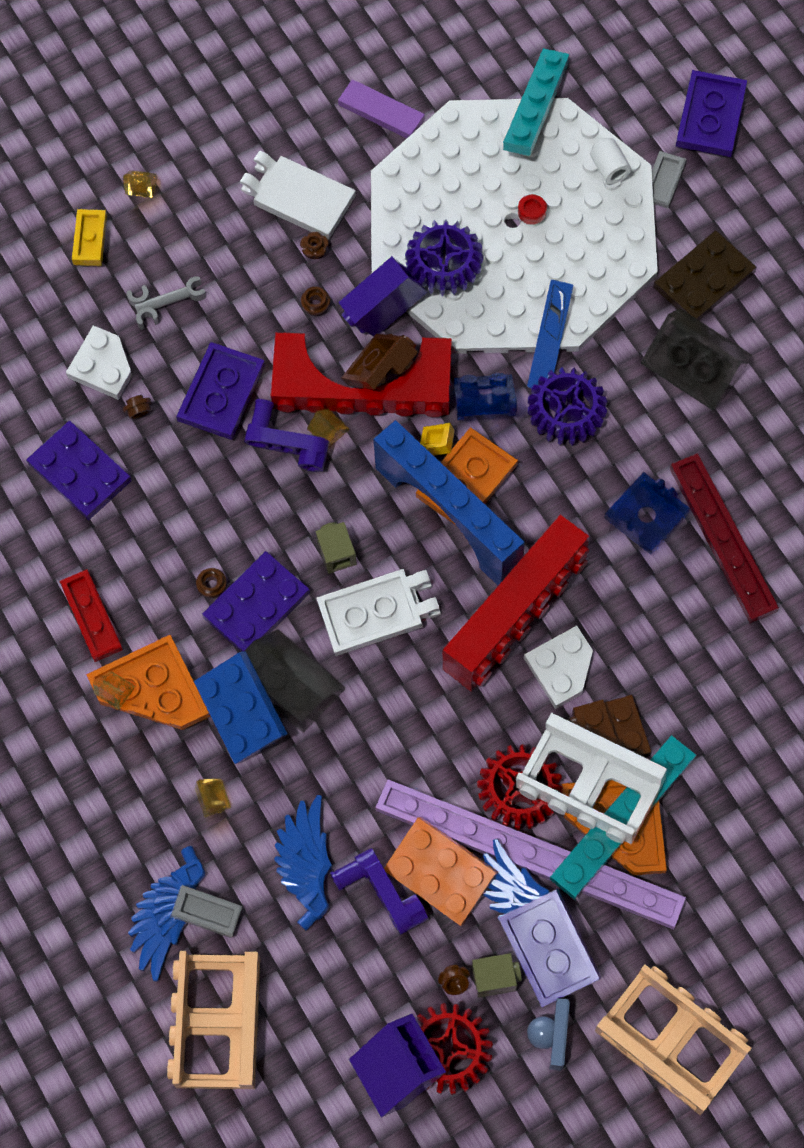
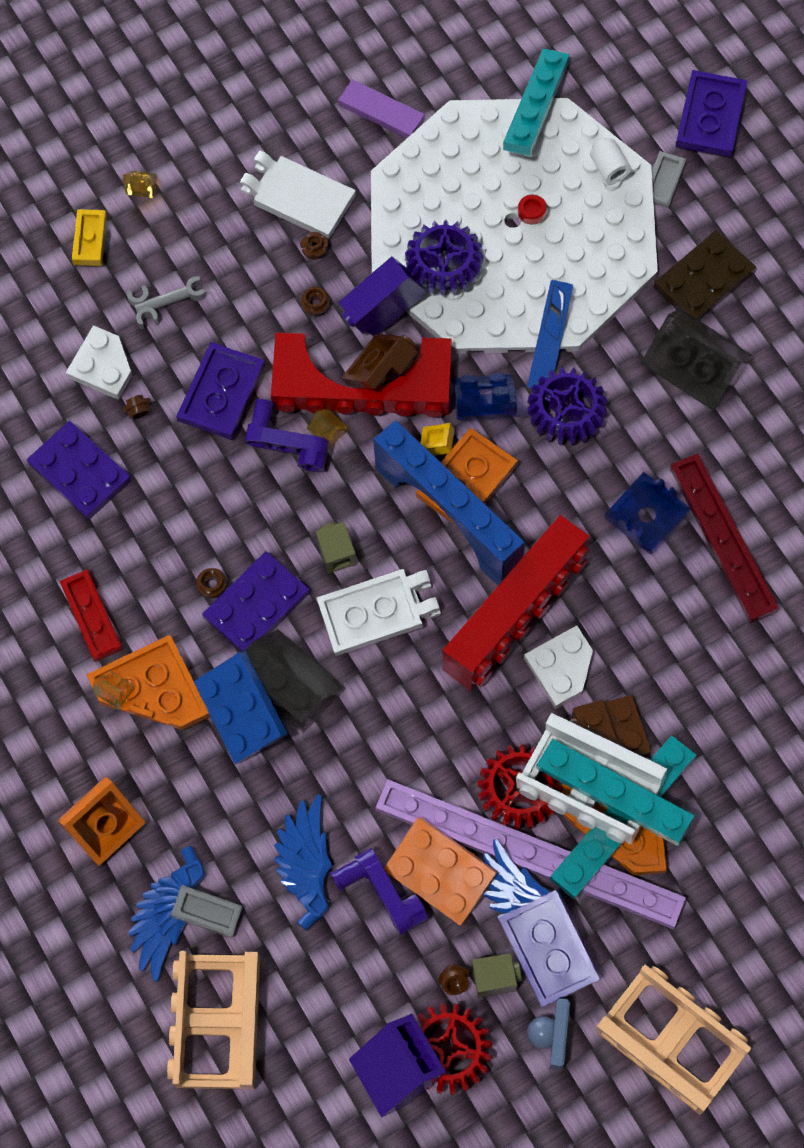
clear yellow slope [195,779,231,818] -> none
none -> orange brick [57,777,146,866]
none -> teal plate [536,738,694,846]

